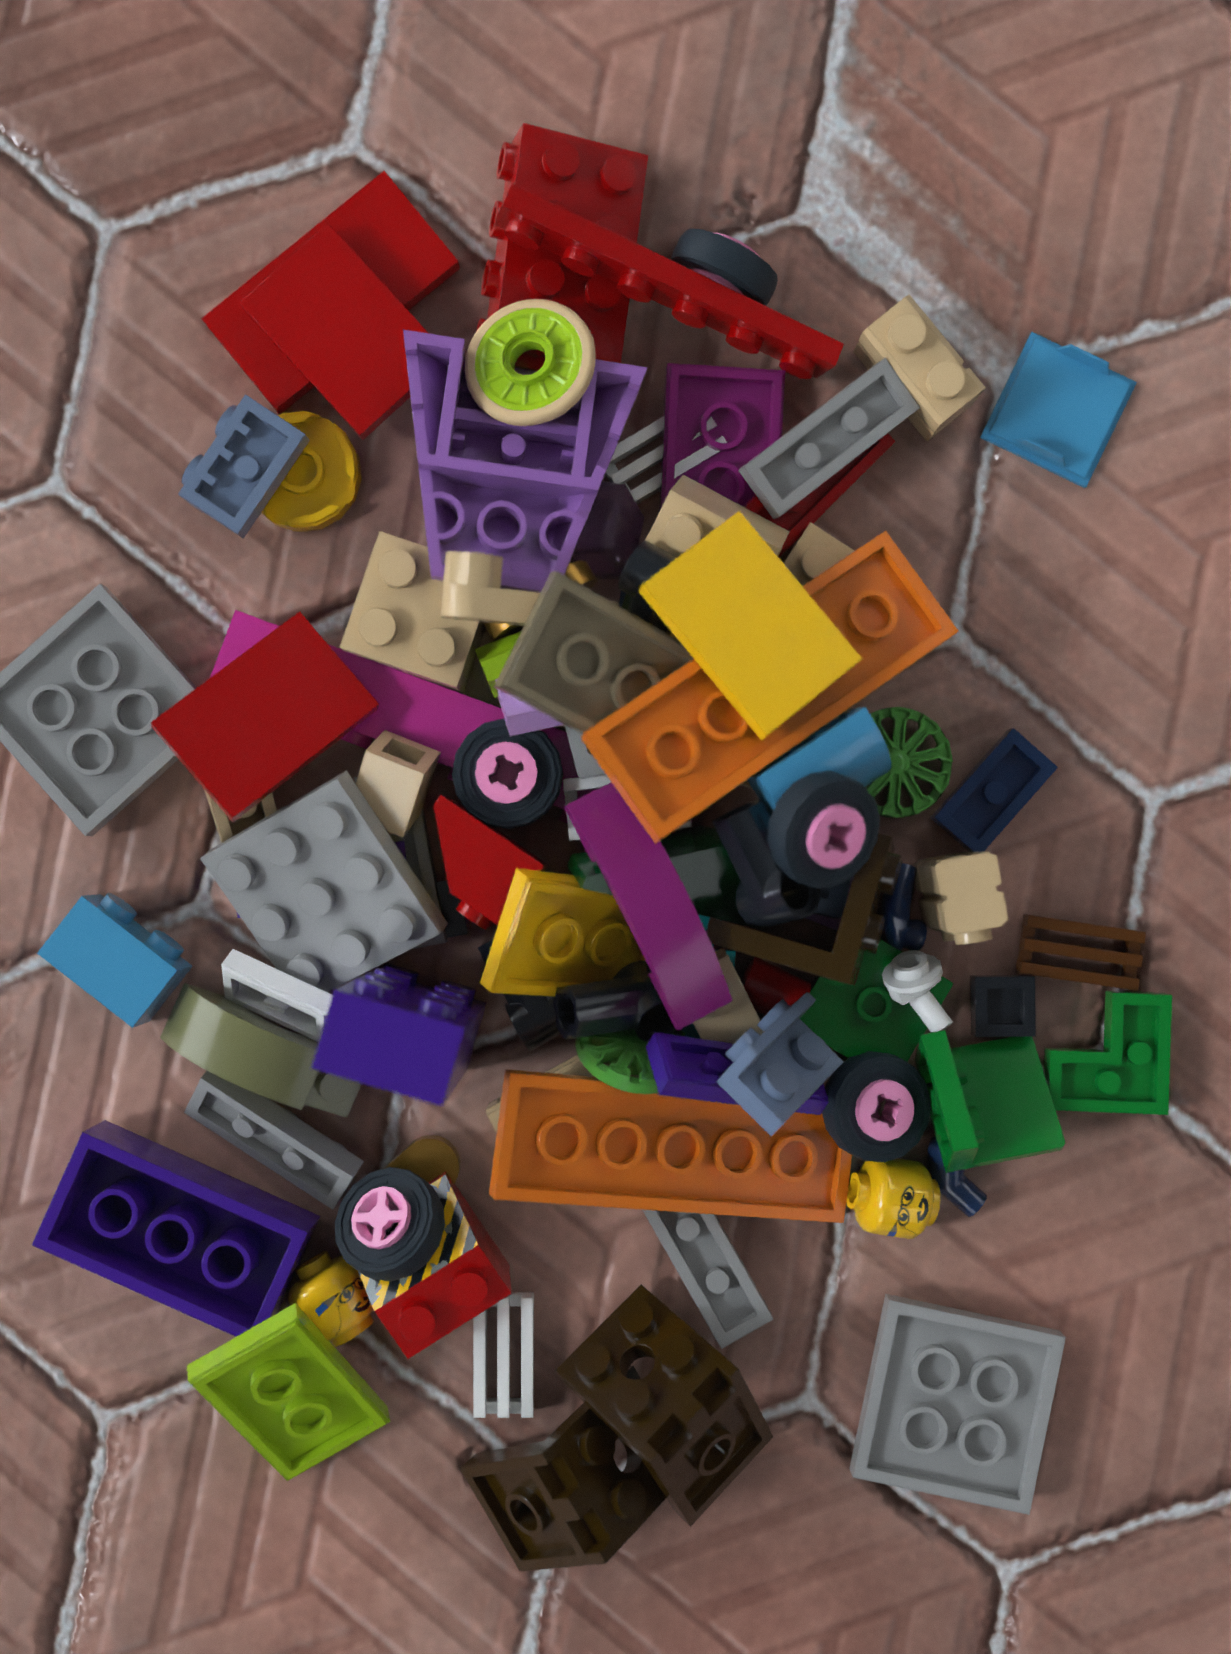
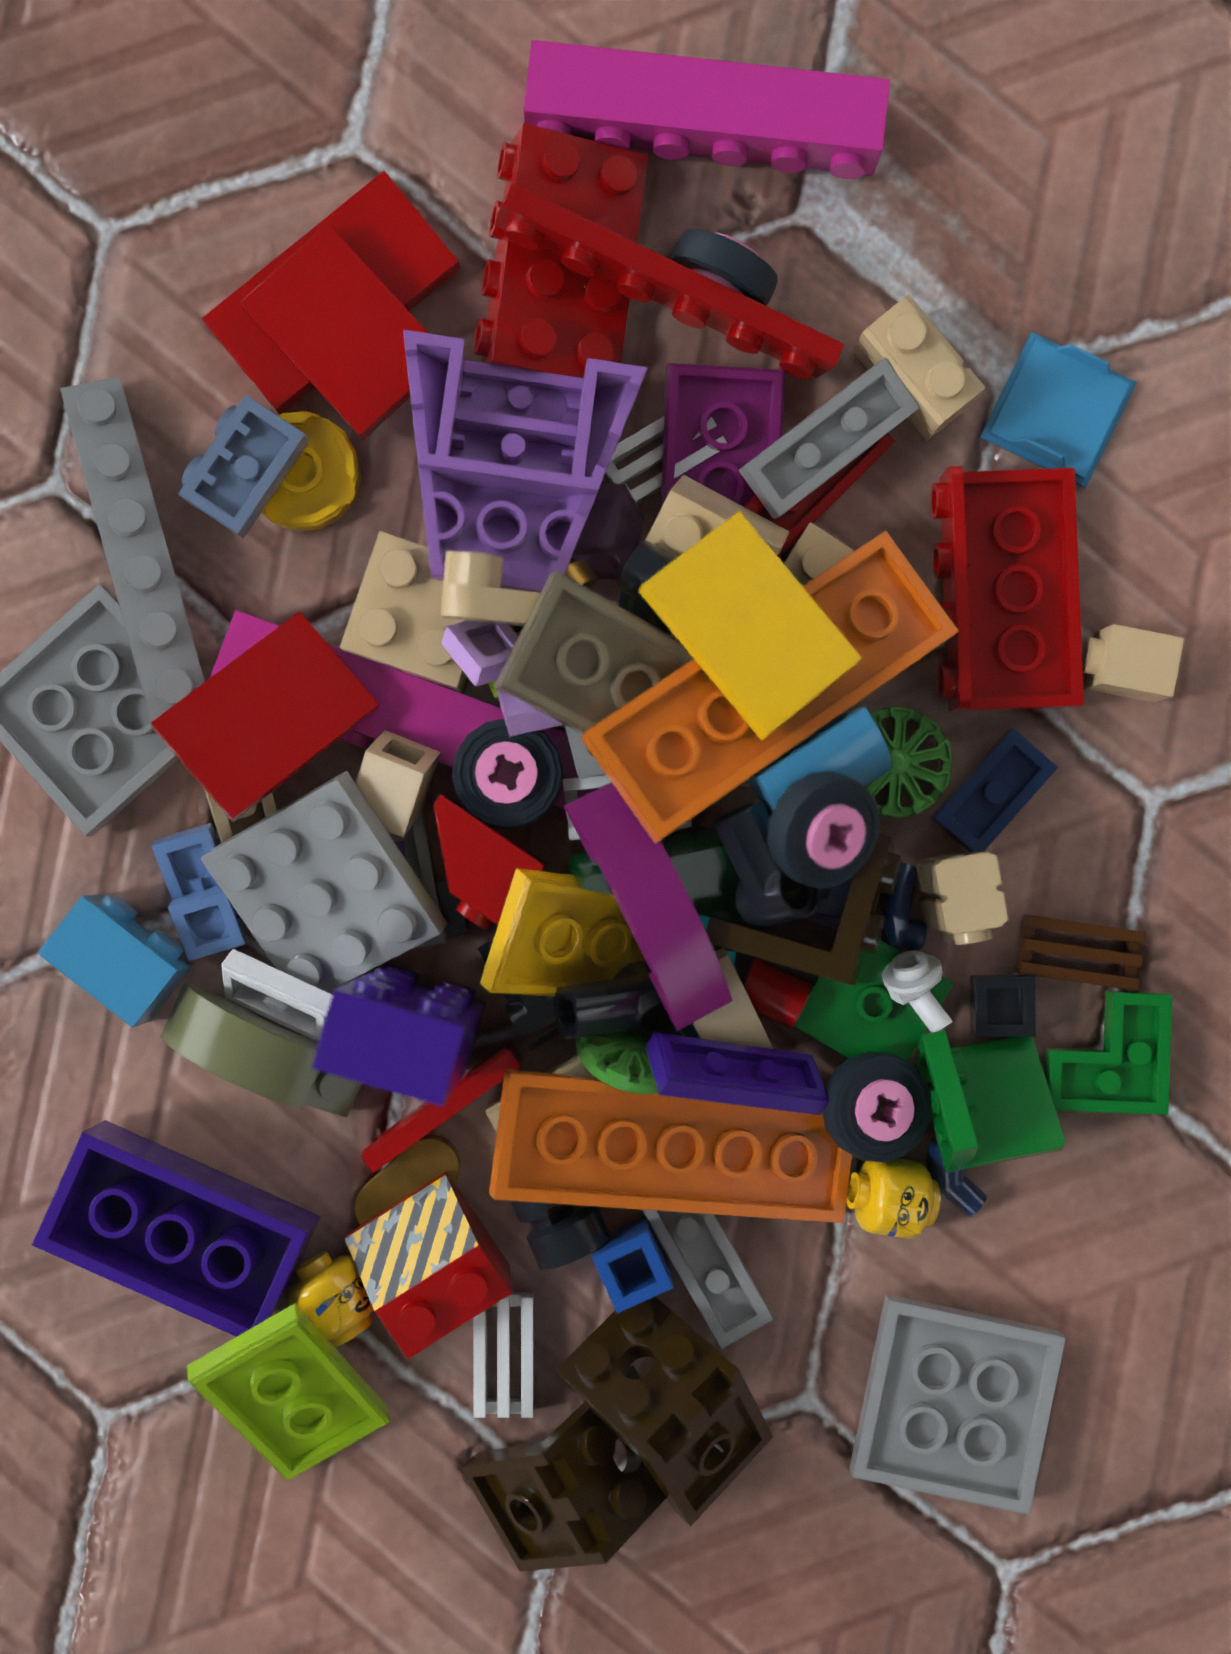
light grey plate [184,1071,364,1210] -> none
black wheel [335,1167,445,1281] -> none
lime wheel [465,299,596,426] -> none
sand blue bracket [717,992,844,1136] -> none
none -> light grey plate [60,376,205,722]
none -> medium blue slope [151,823,247,961]
none -> red tile [360,1043,524,1174]
none -> lavender plate [441,620,519,687]
none -> black wheel [511,1201,610,1270]
none -> dark pink brick [523,40,890,179]
none -> blue brick [591,1216,673,1313]
none -> red bracket [930,466,1084,712]
none -> tan brick [1082,624,1184,703]

